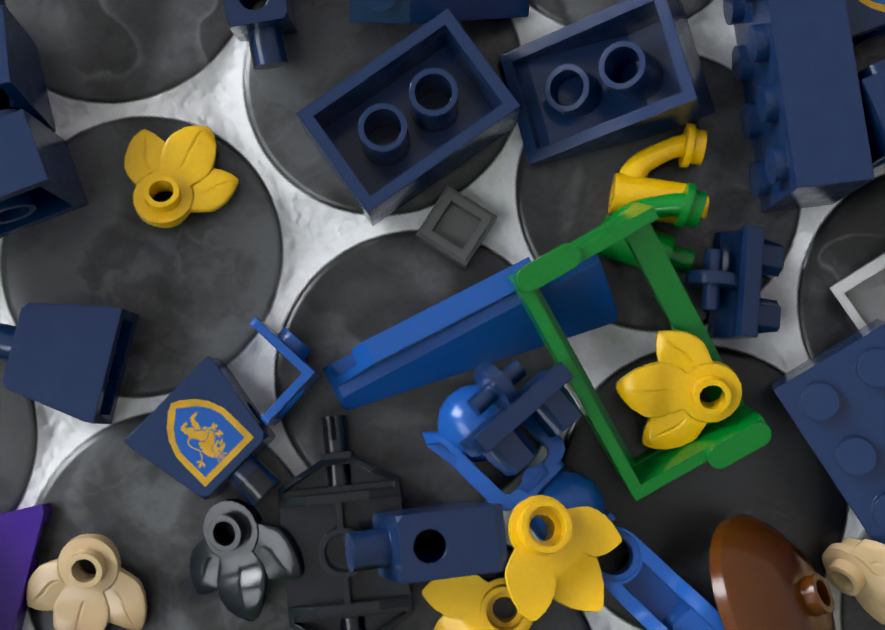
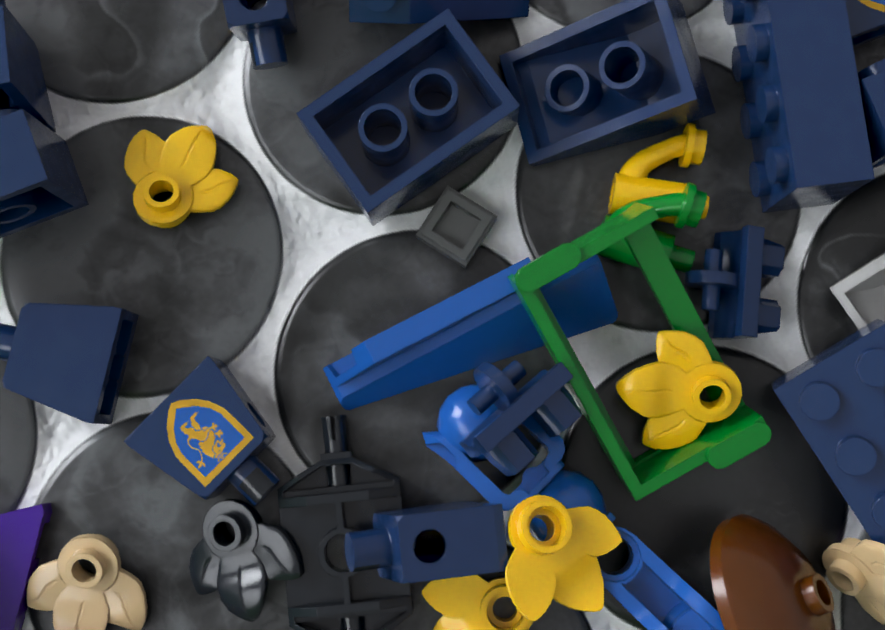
blue bracket [249,317,322,426] -> none

